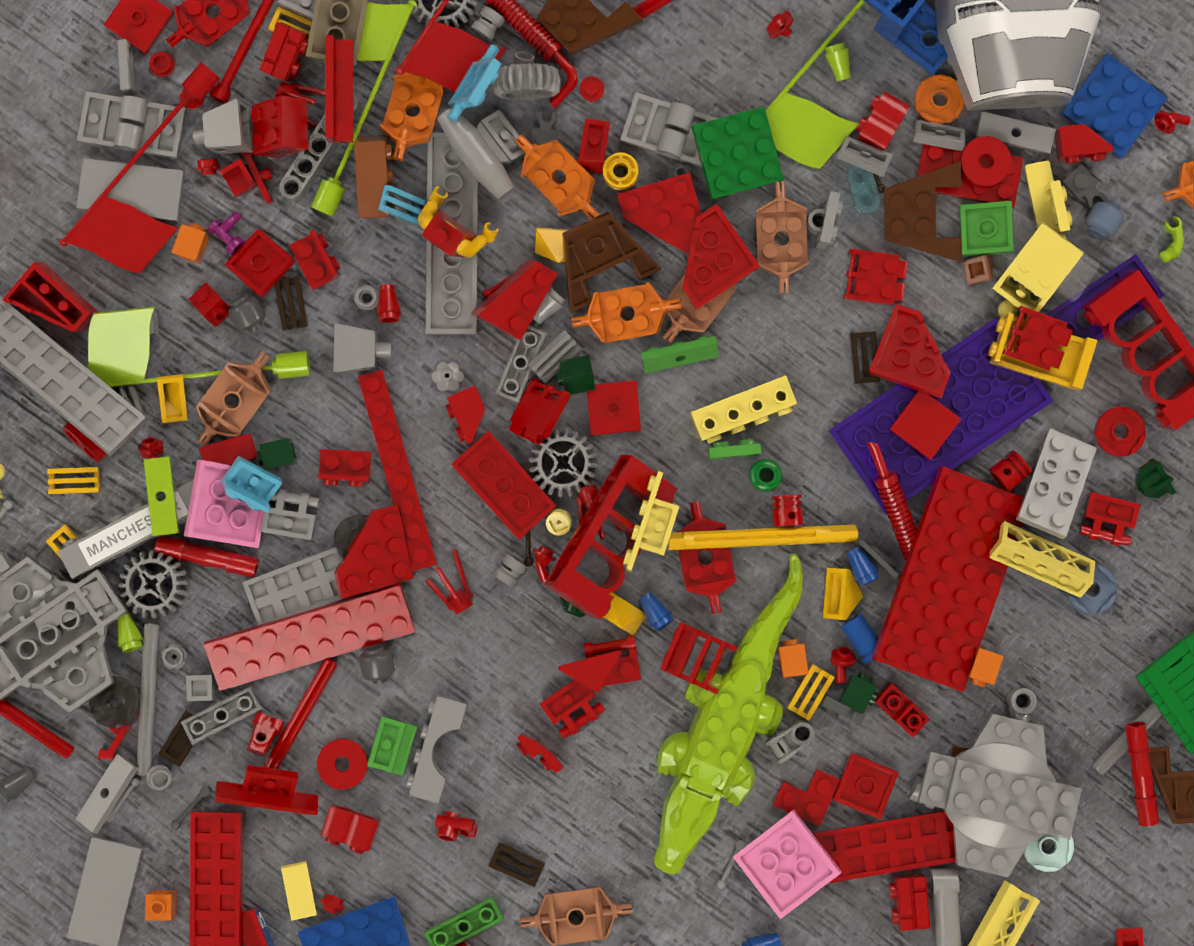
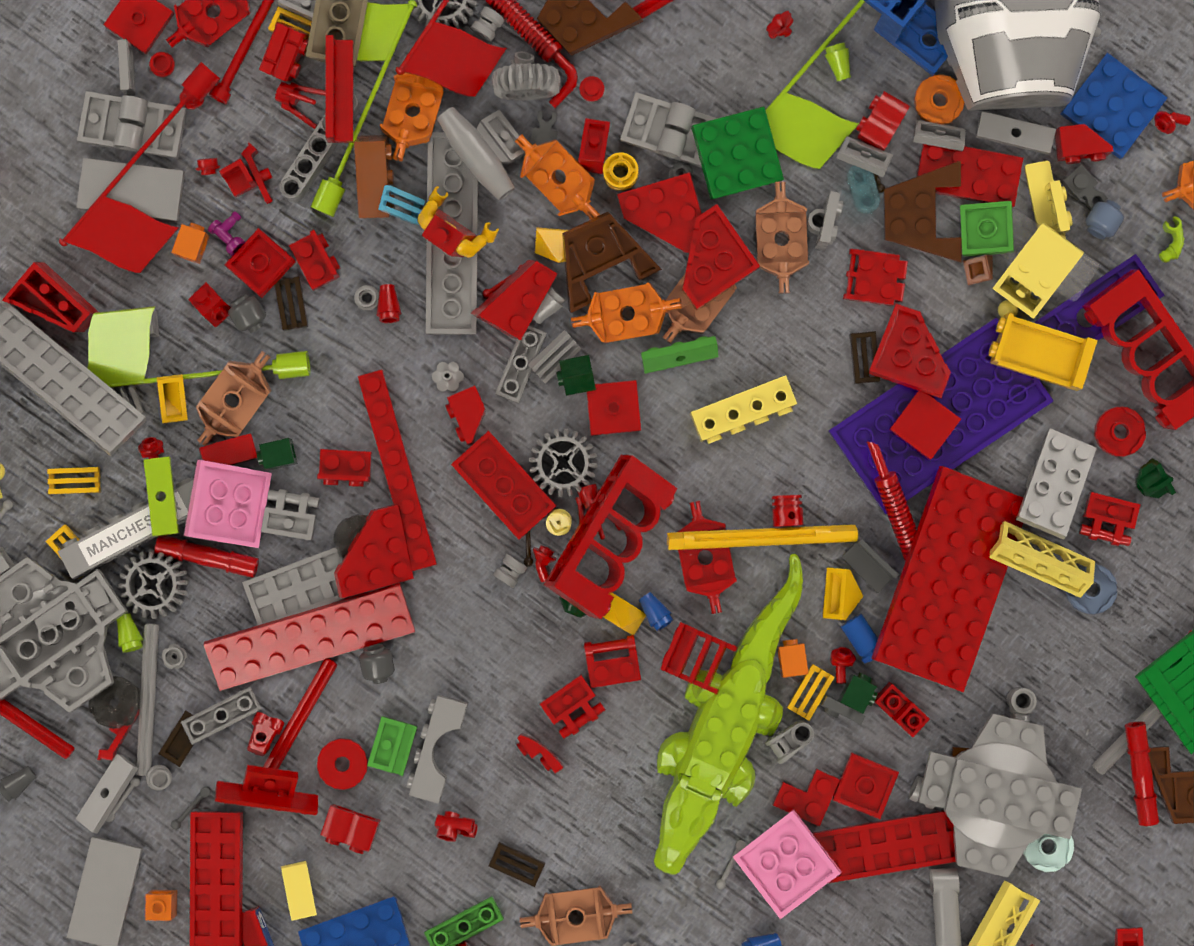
red plate [62,422,106,463] -> none
light grey plate [186,674,214,701] -> none
light grey torso [193,99,254,154] -> none
medium azure bracket [221,456,283,513] -> none
red brick [251,96,309,158] -> none
red plate [319,893,344,914] -> none
light grey torso [333,324,392,374] -> none
red plant [426,549,474,615] -> none
medium azure plate [447,44,501,122] -> none
red plate [509,378,570,445] -> none
red tile [558,650,622,693] -> none
light yellow bracket [623,471,680,572] -> none
bright green plate [707,439,761,460] -> none
green head [748,459,782,492] -> none
blue cone [847,547,879,587] -> none
red brick [889,873,931,931] -> none
red tile [960,136,1012,187] -> none
orange brick [967,647,1004,688] -> none
red piece [989,450,1032,492] -> none
red plate [1002,305,1073,371] -> none

